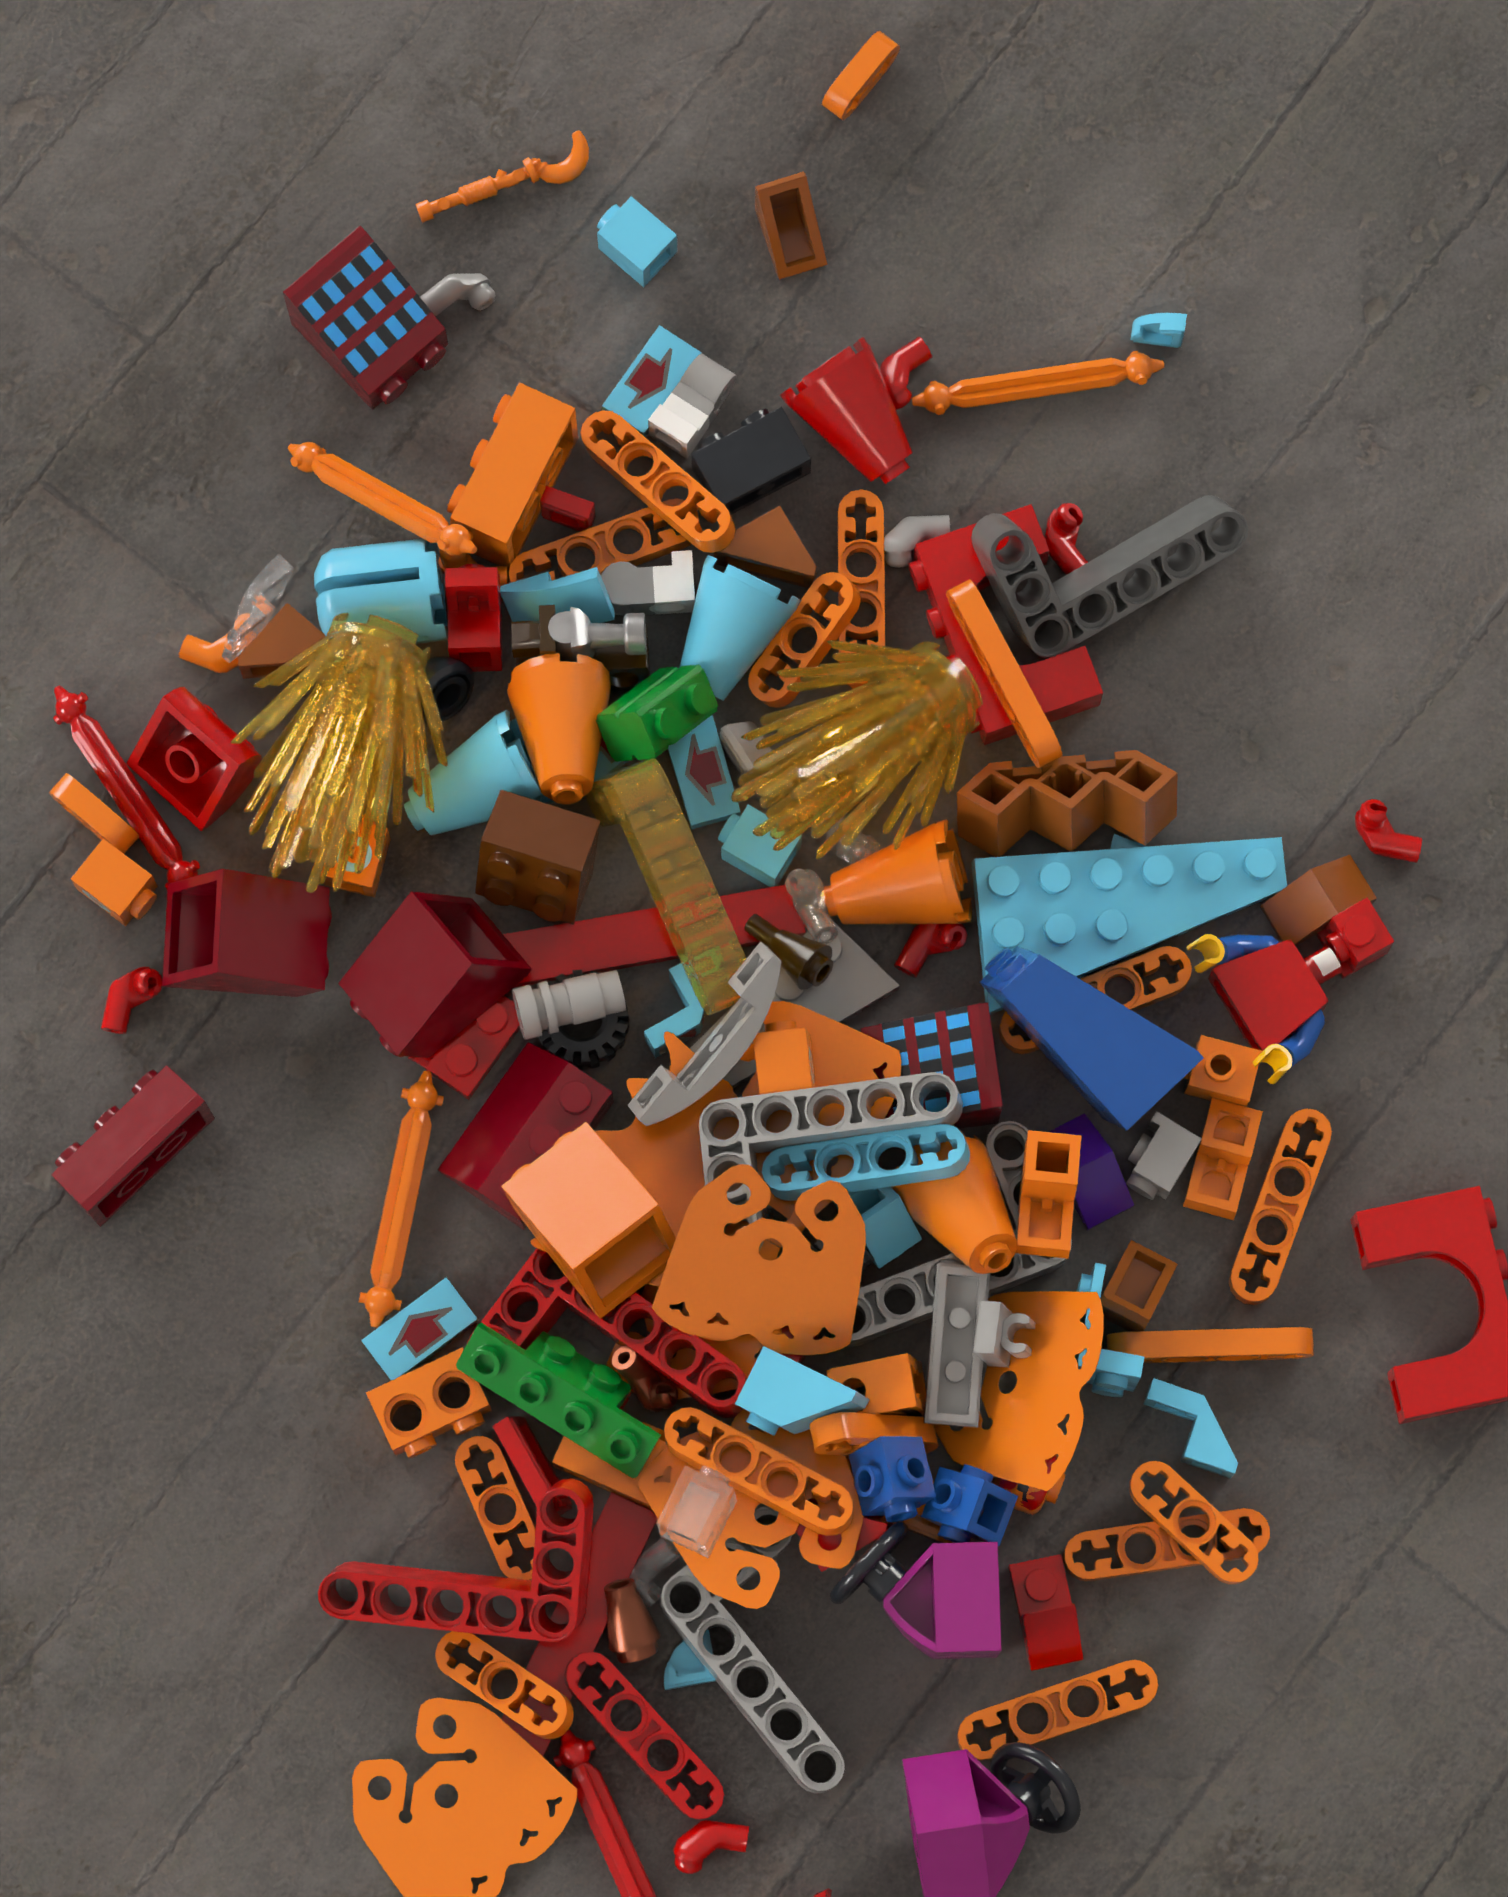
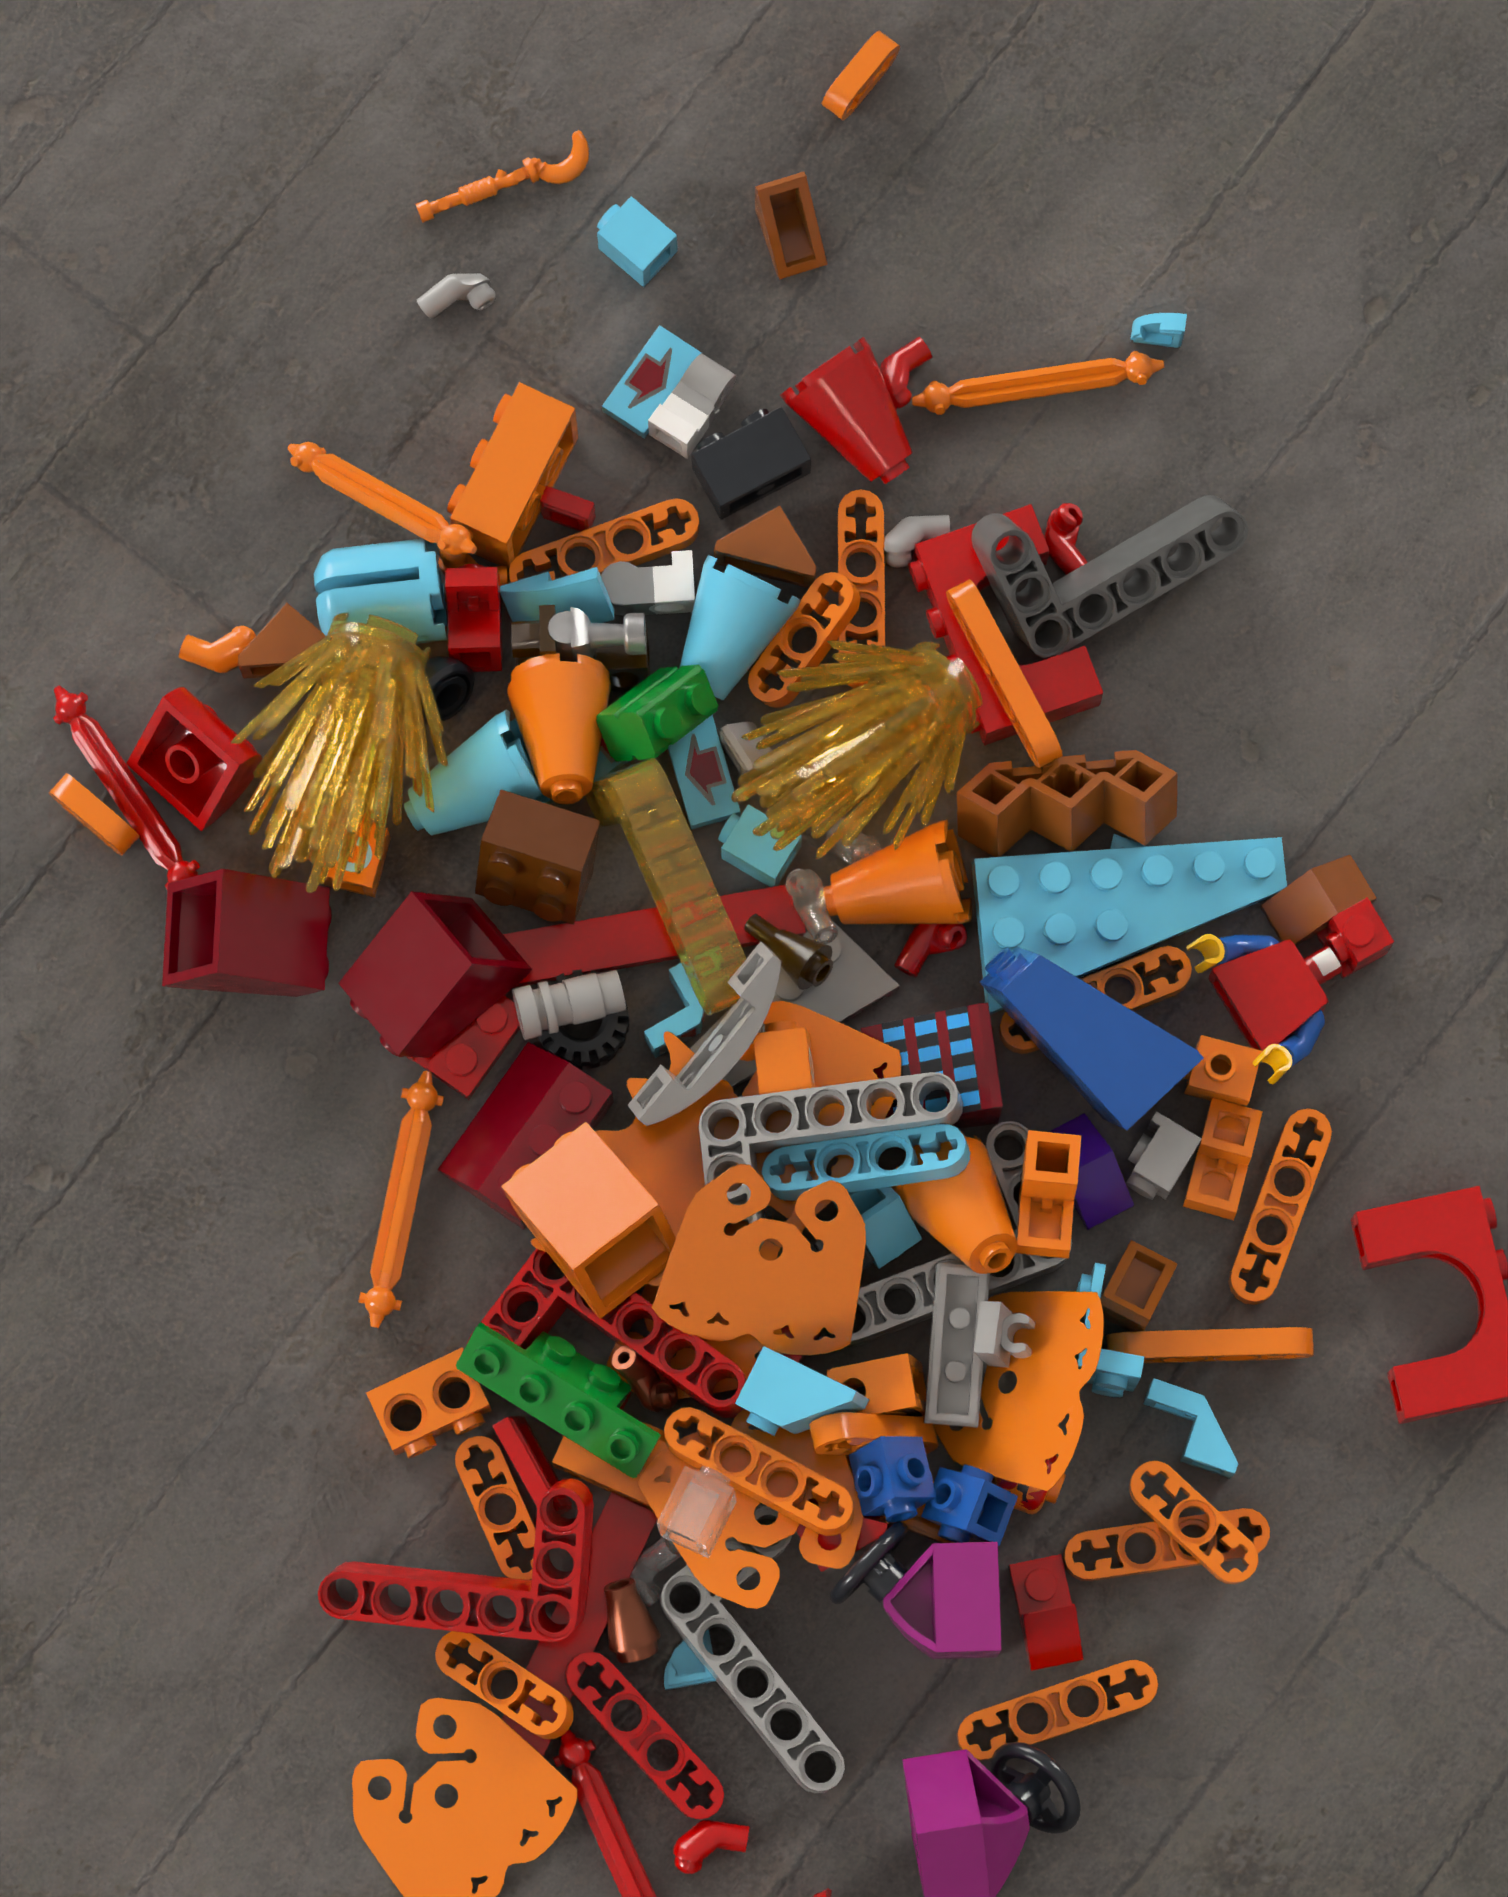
dark red slope [51,1065,215,1227] -> none
orange brick [71,838,158,926] -> none
red arm [101,967,163,1034] -> none
clear slope [222,554,294,663] -> none
slope [283,226,448,410] -> none
medium azure tile [361,1277,478,1380] -> none
orange beam [580,410,735,553] -> none
red arm [1355,799,1422,863] -> none

